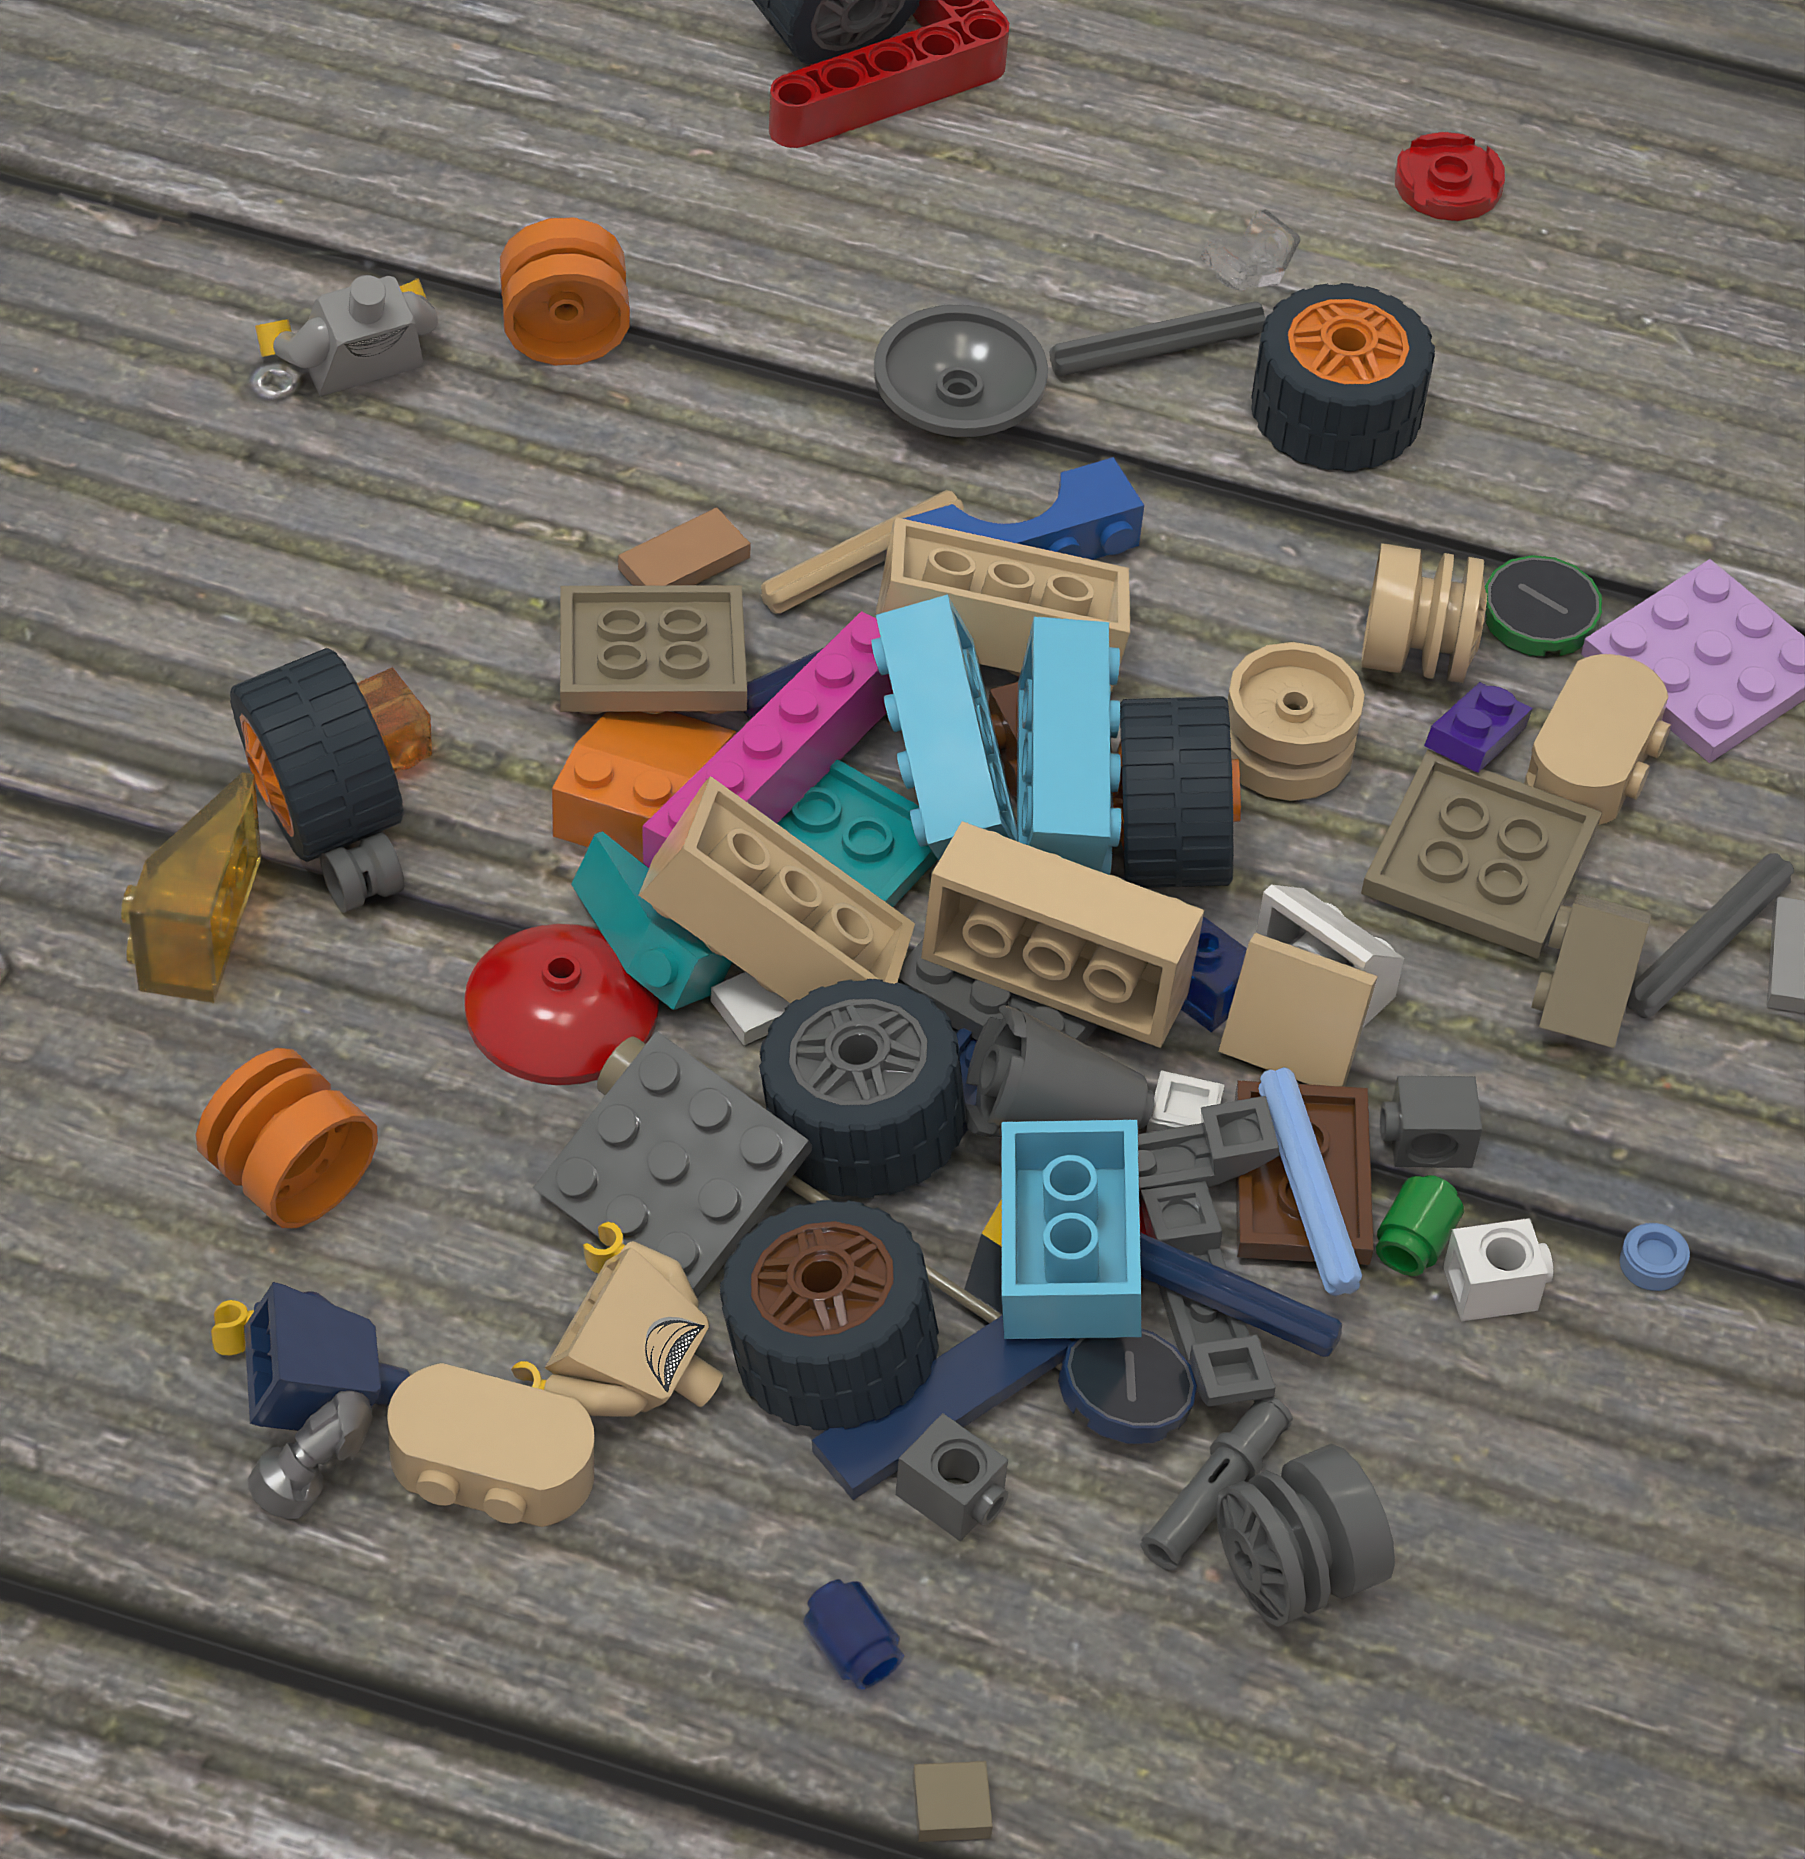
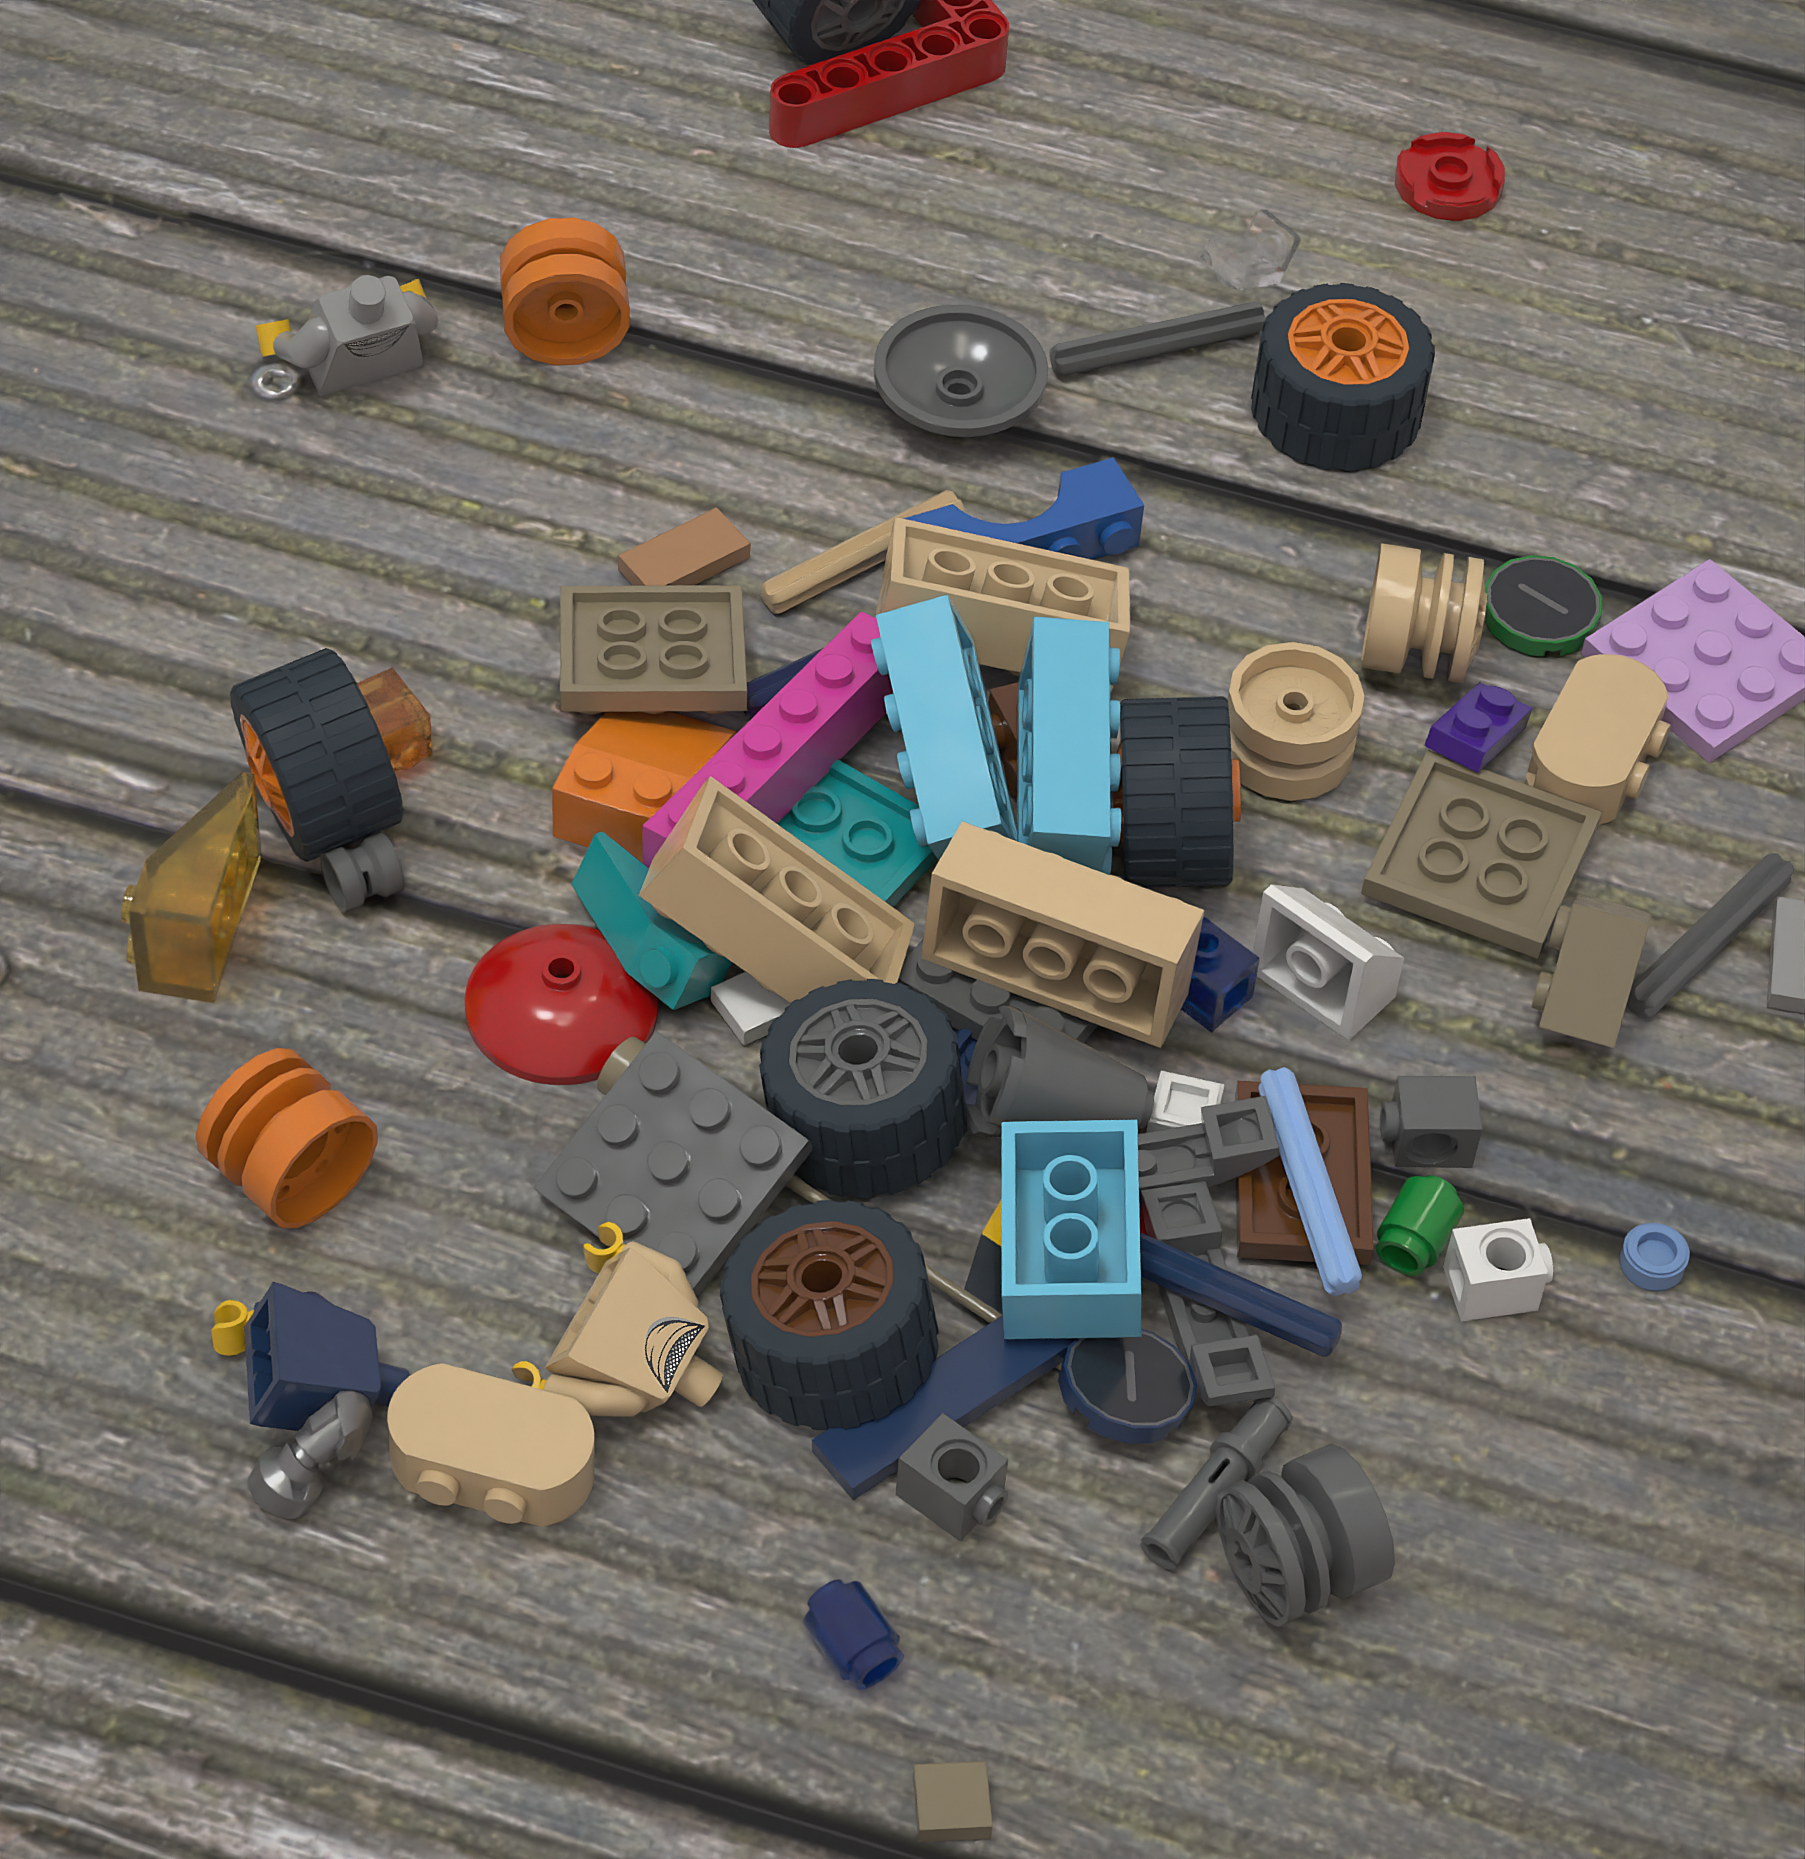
tan tile [1218,933,1378,1087] -> none

